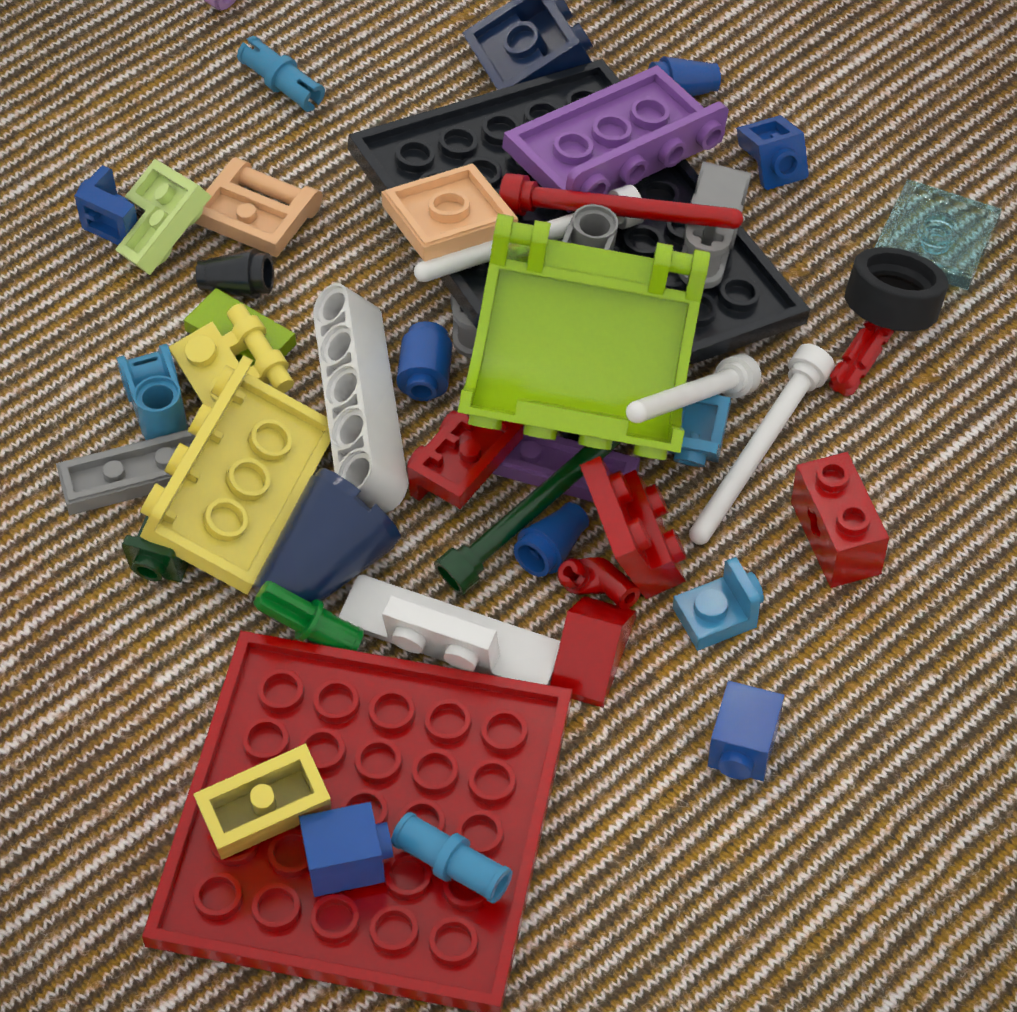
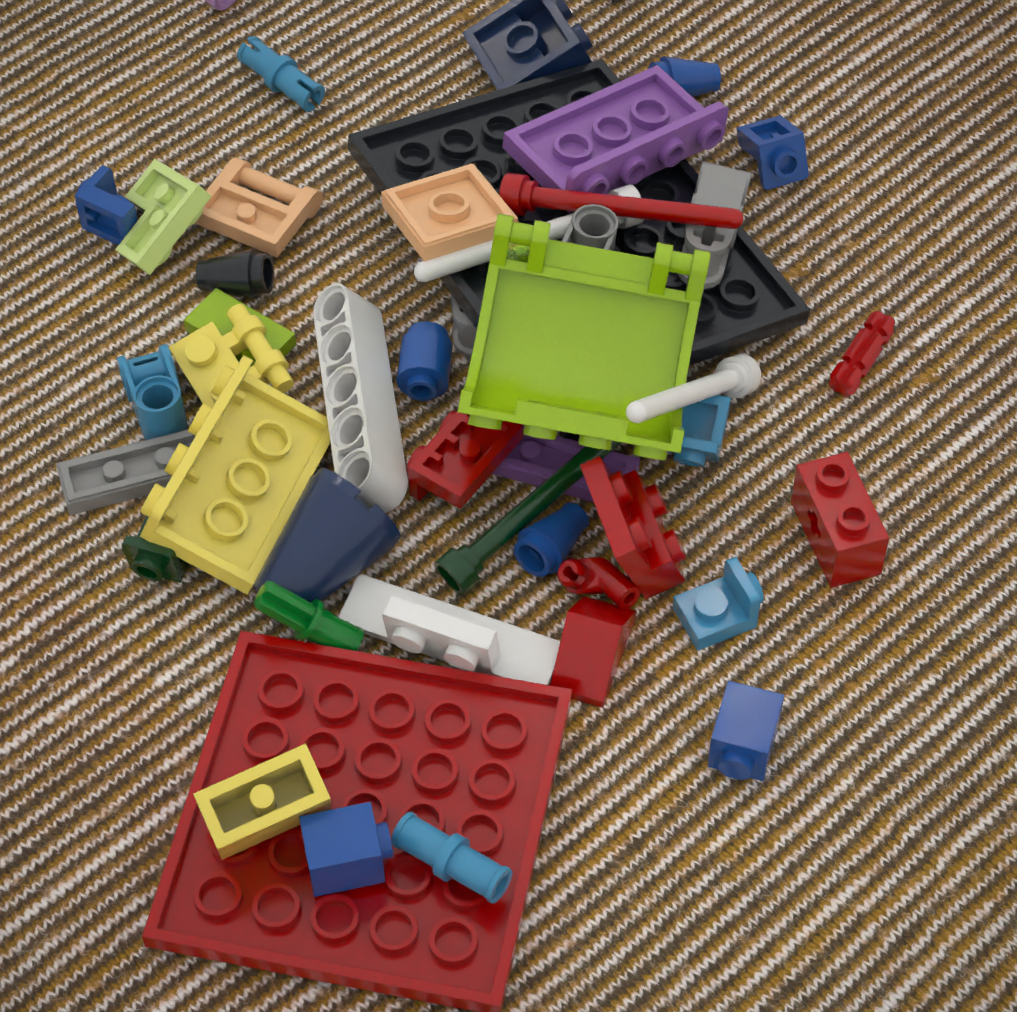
white piece [689,344,835,545] -> none
black tyre [844,247,948,332] -> none
clear light blue plate [874,179,1002,290] -> none

